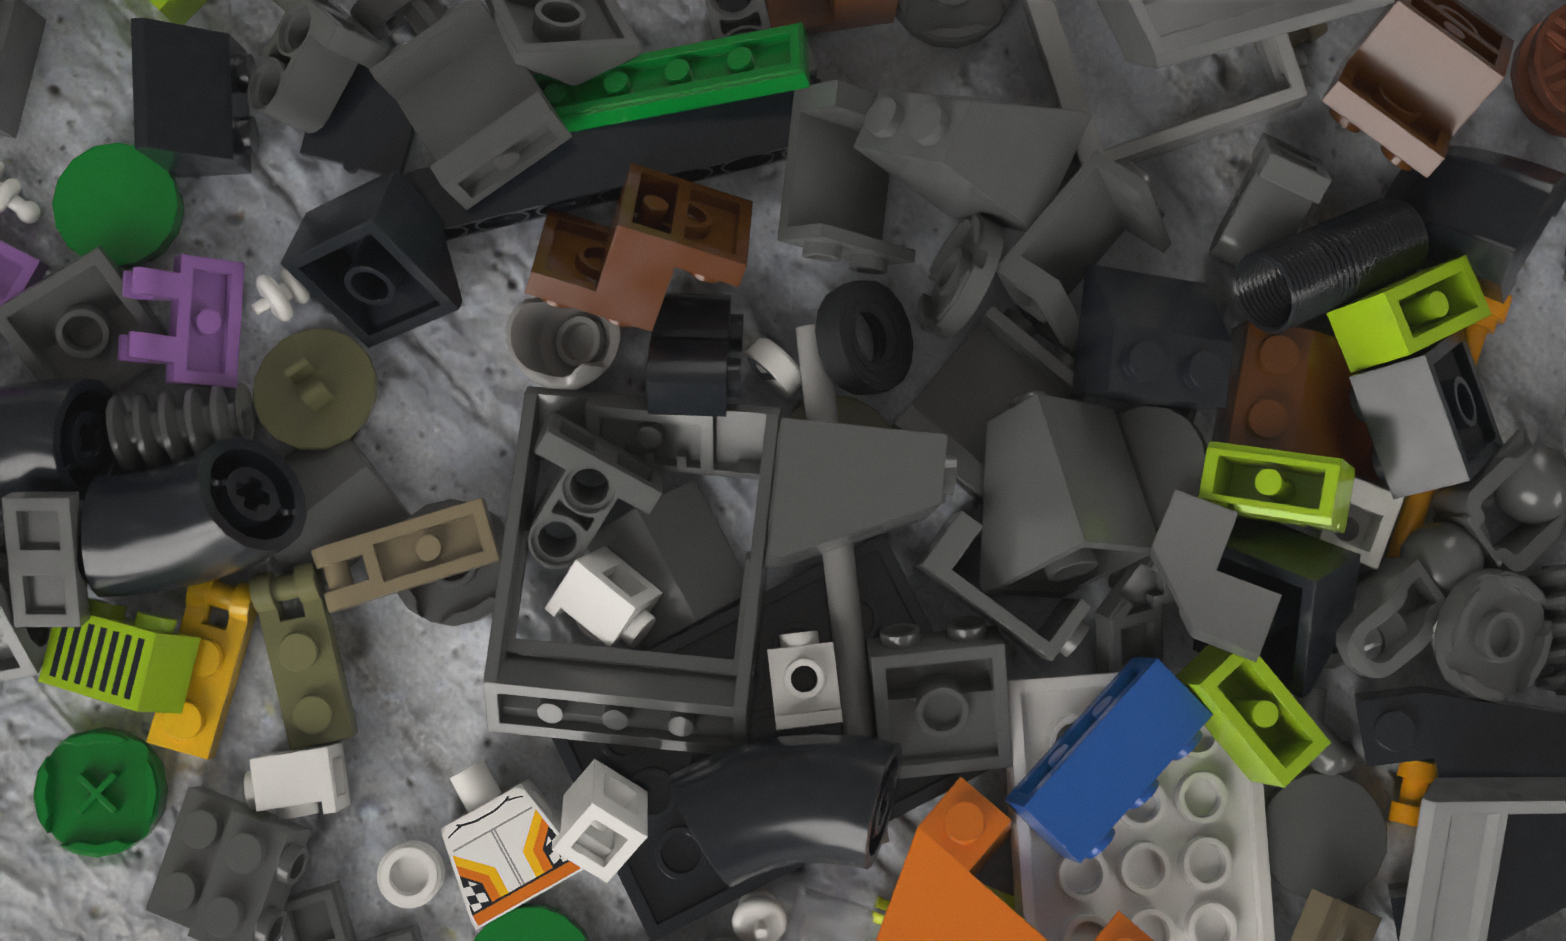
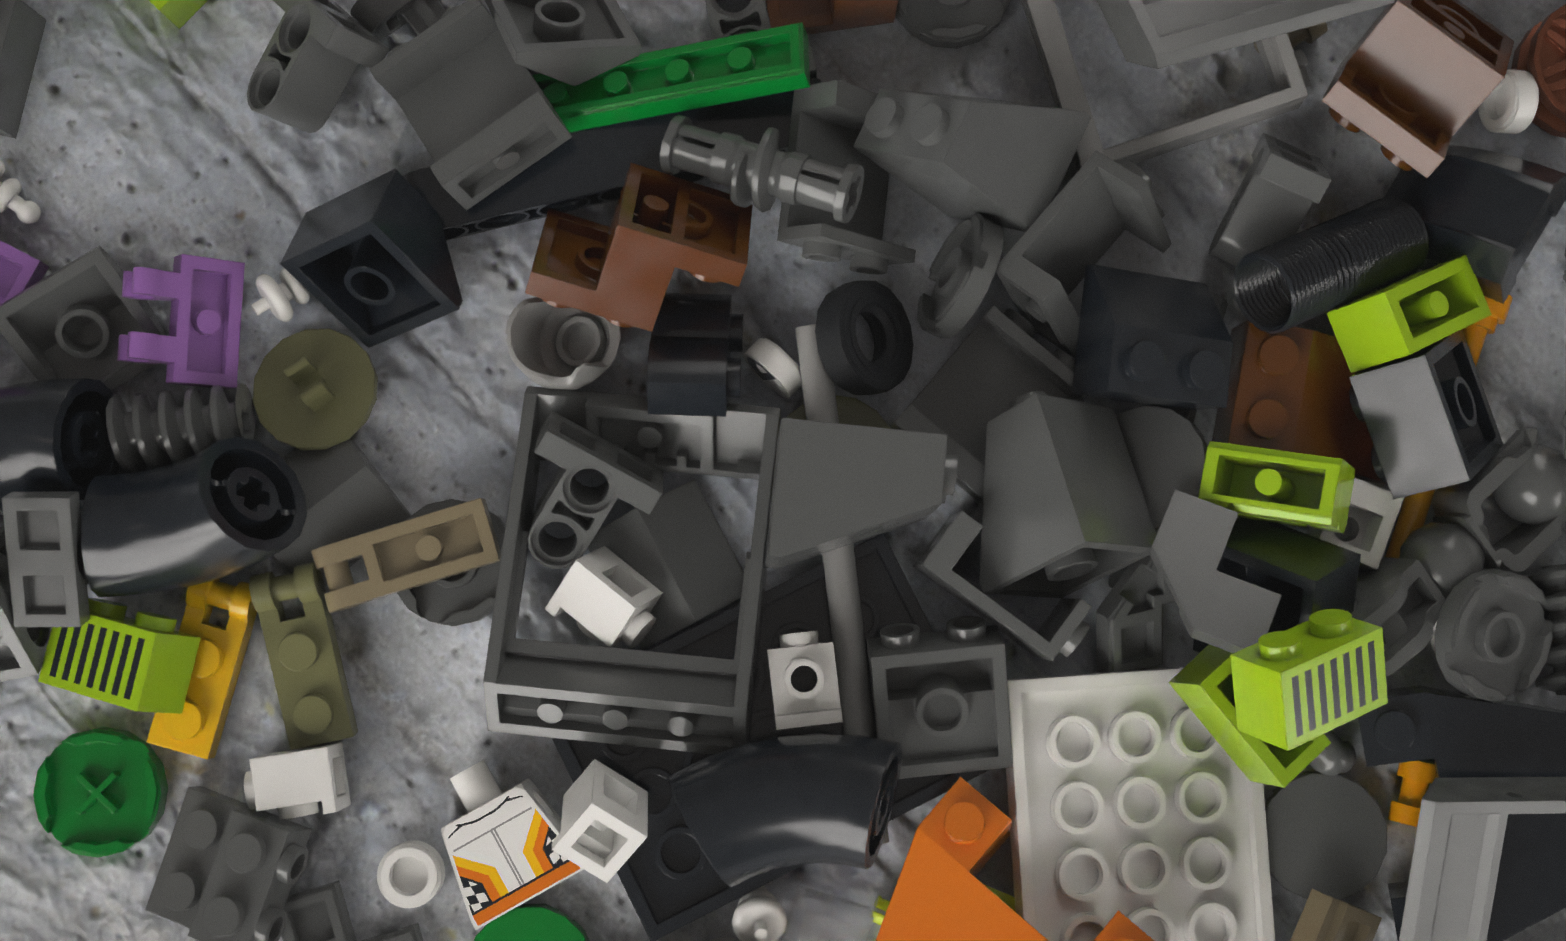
green tile [52,142,185,270] -> none
black slope [131,18,259,178] -> none
black piece [300,63,415,176] -> none
blue brick [1004,657,1213,864] -> none
none -> dark grey piece [660,115,864,224]
none -> lime brick [1230,609,1388,751]
none -> white tile [1478,69,1539,134]

